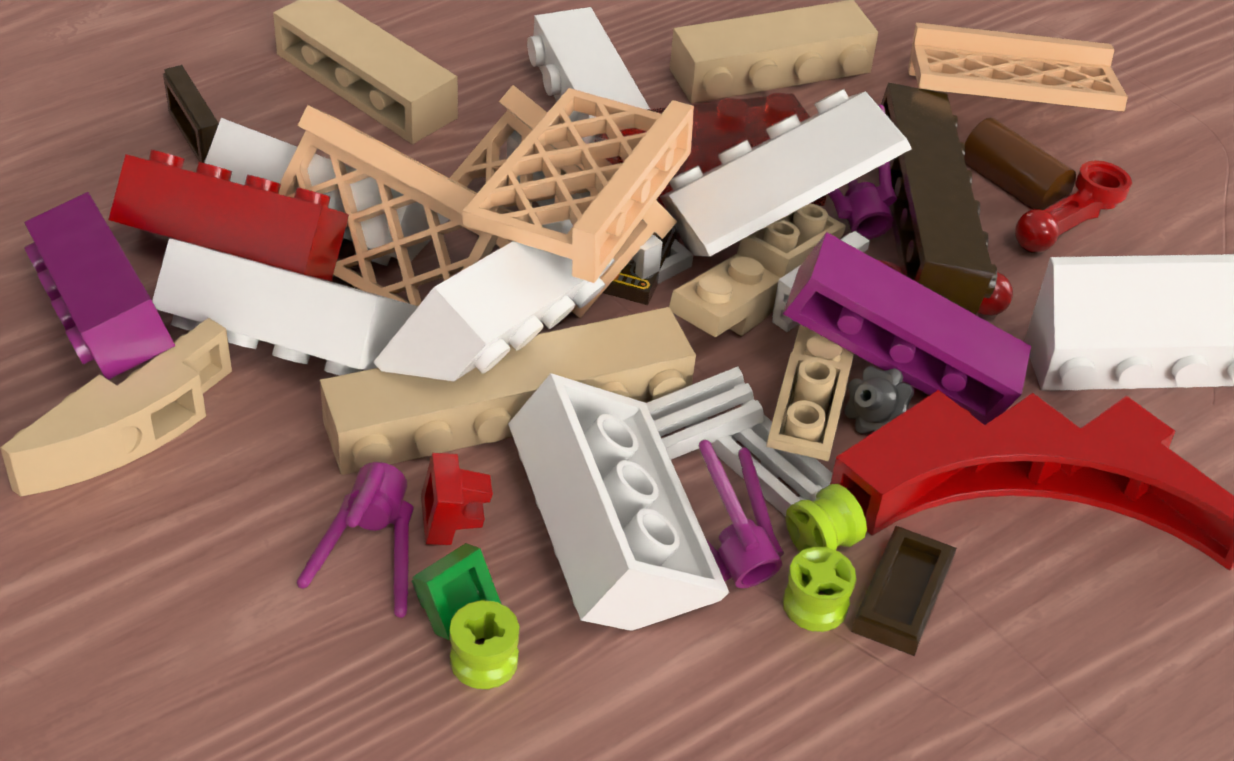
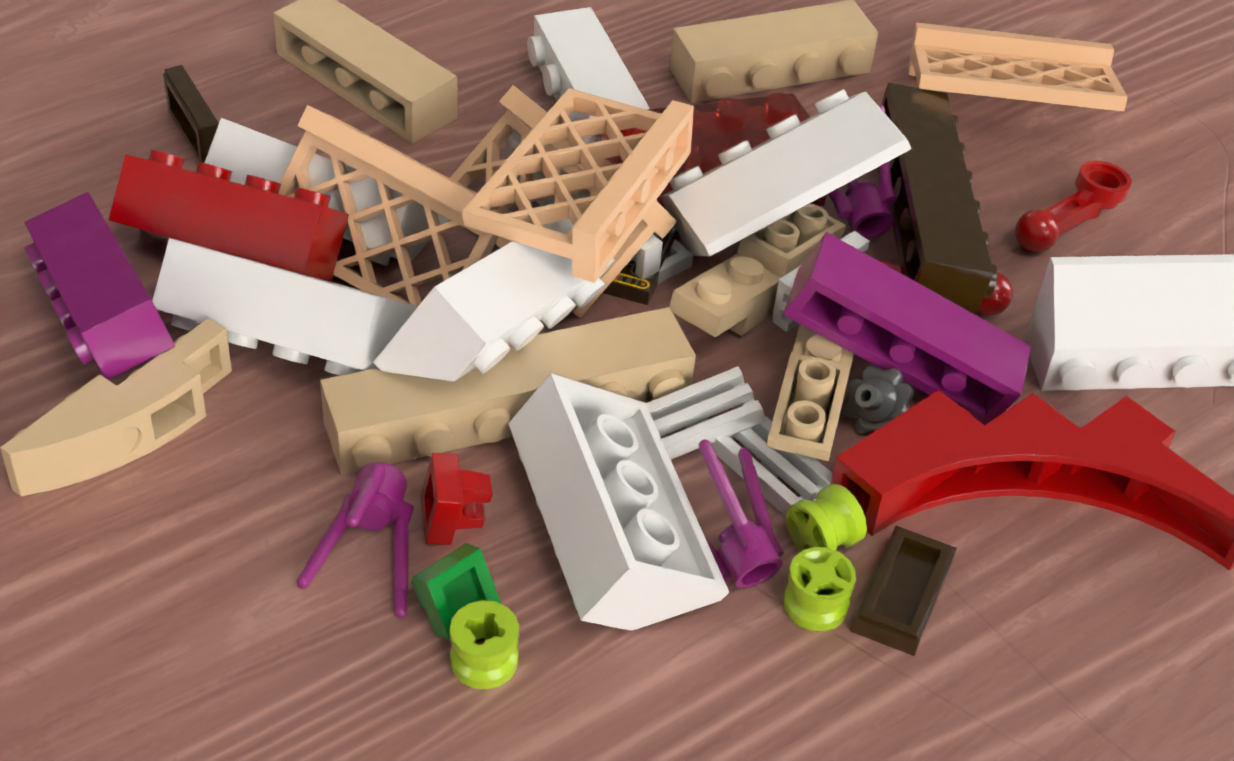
reddish brown brick [964,117,1076,210] -> none

